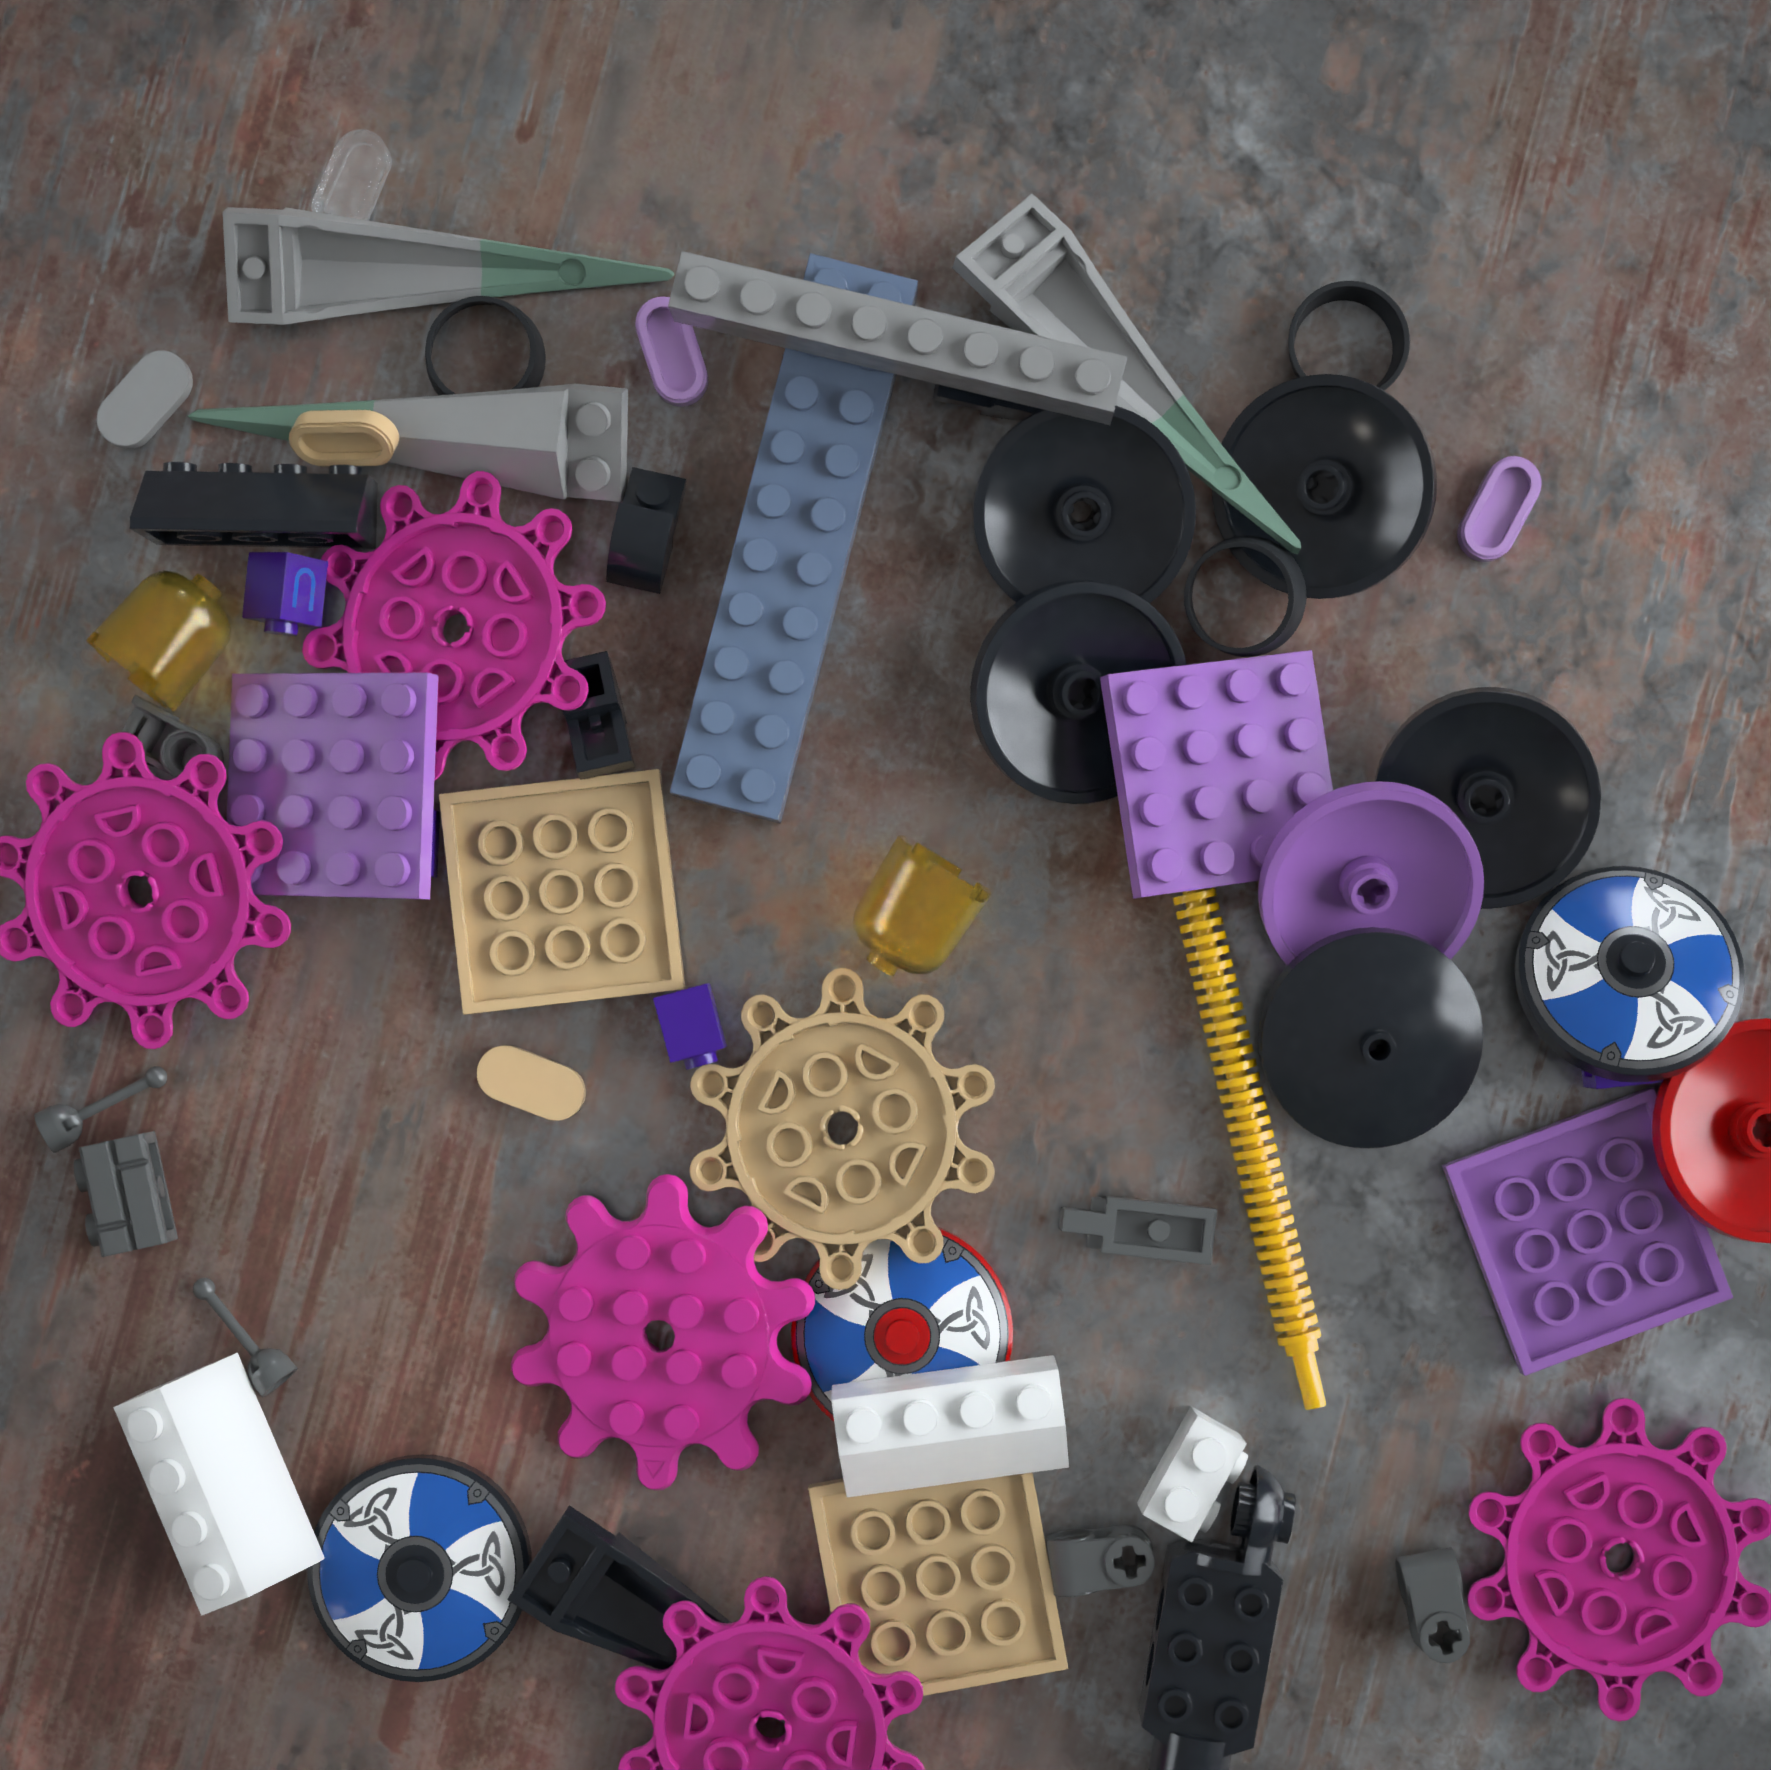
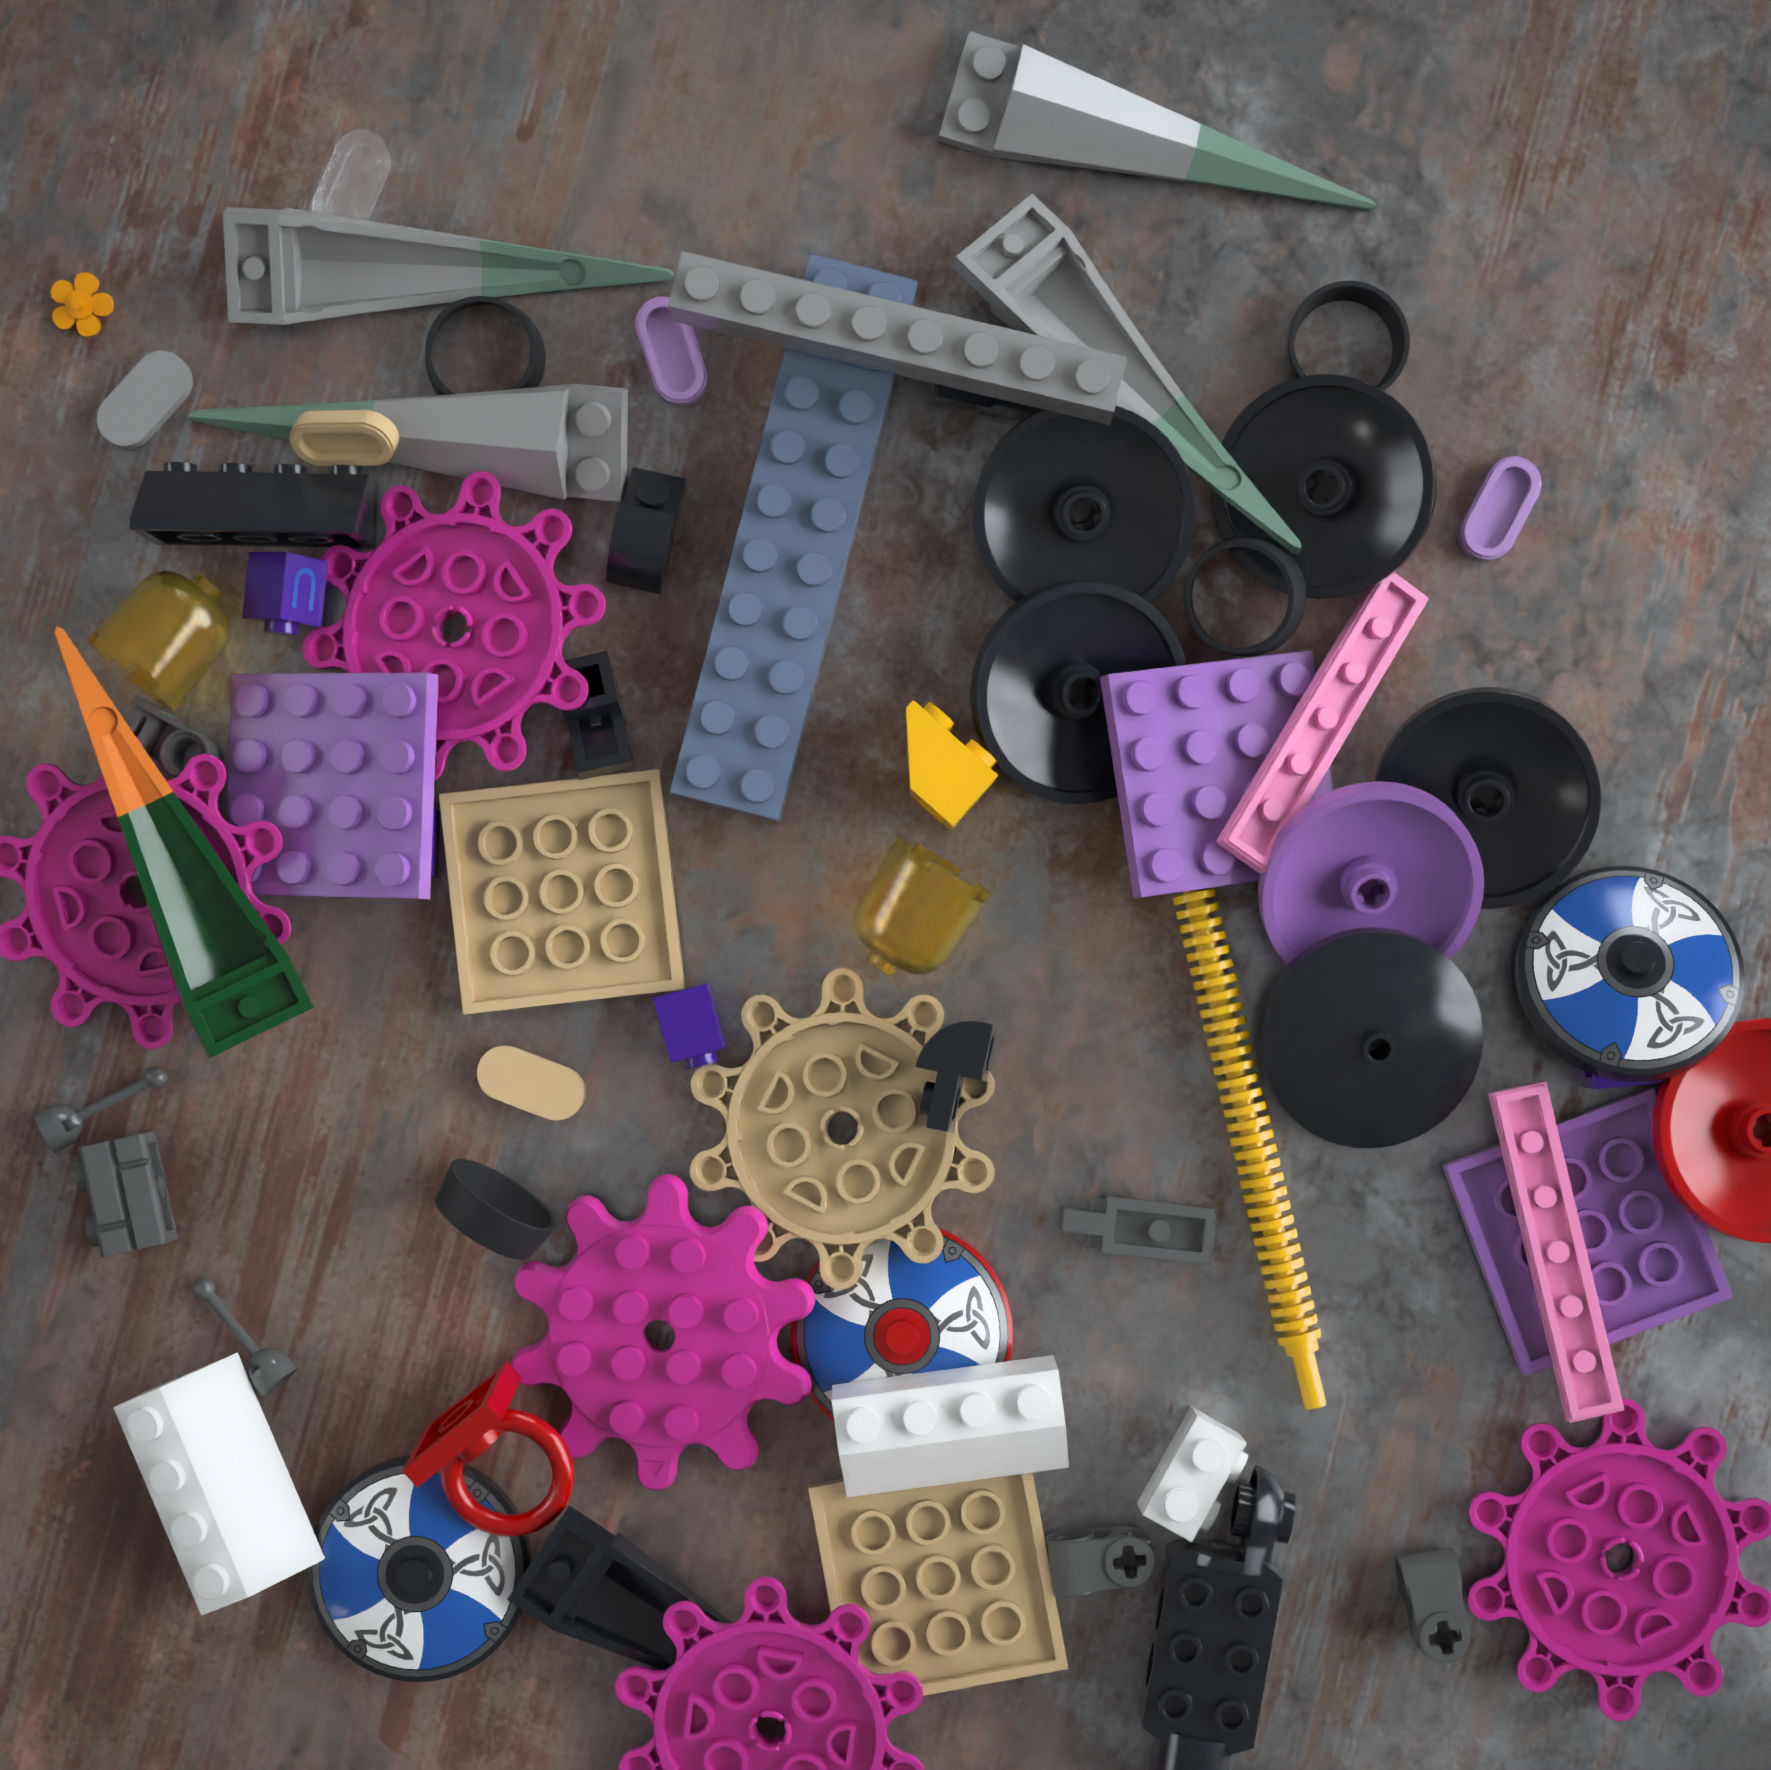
none -> light orange plant [50,272,114,337]
none -> dark green plate [54,626,314,1058]
none -> red tile [402,1361,574,1537]
none -> black tyre [435,1159,557,1260]
none -> yellow slope [905,700,998,832]
none -> black brick [915,1021,998,1133]
none -> light grey plate [936,31,1377,212]
none -> bright pink tile [1215,573,1429,873]
none -> bright pink tile [1488,1081,1624,1423]

